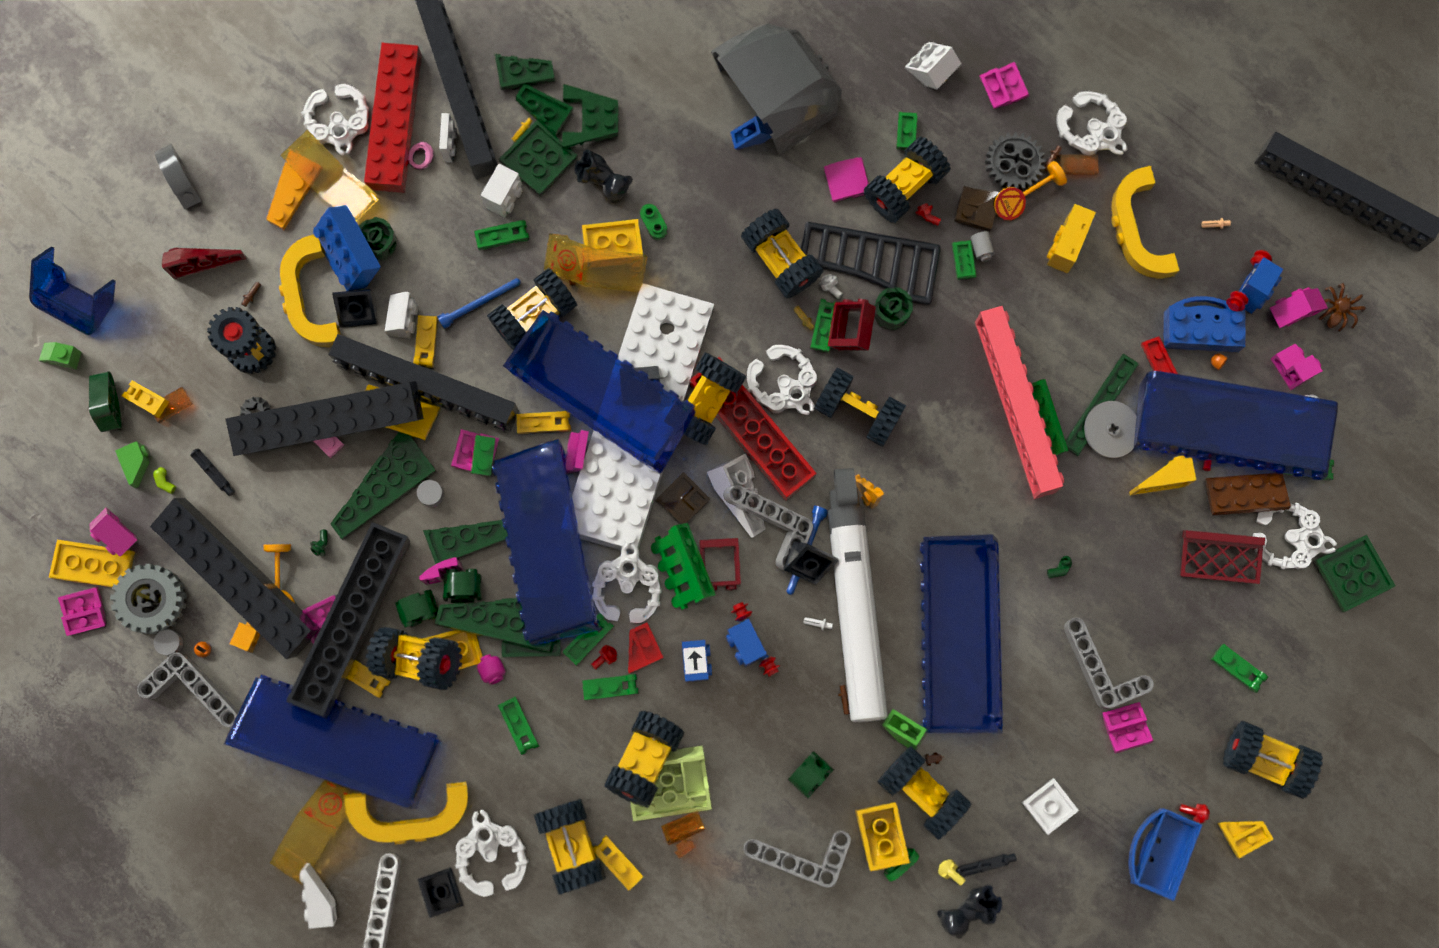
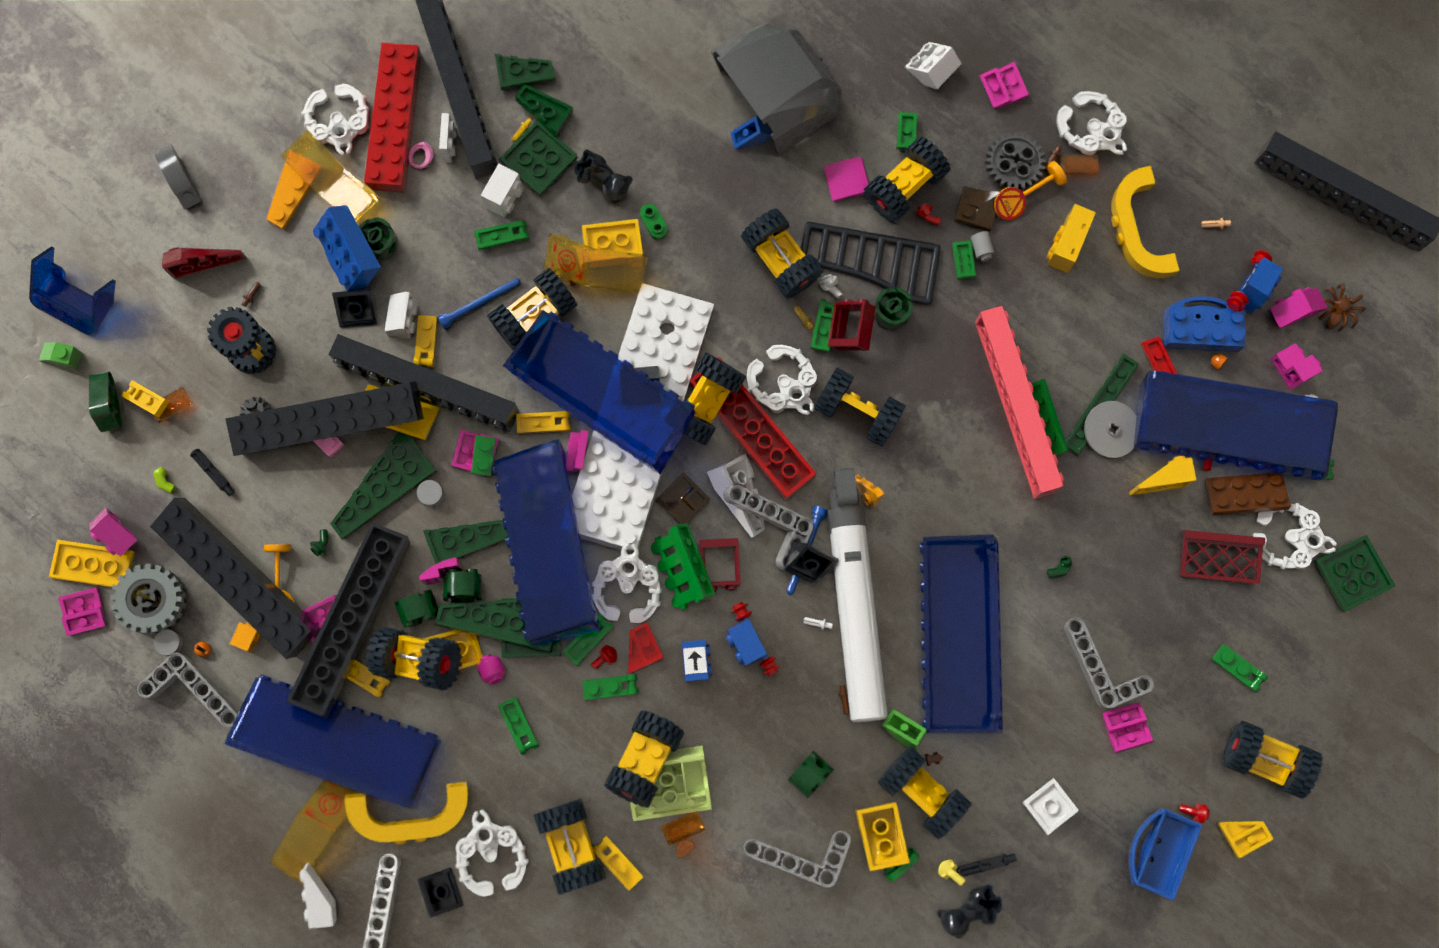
bright green slope [115,441,150,488] -> none
yellow arch [279,235,341,347] -> none
dark green wing [562,84,618,150] -> none

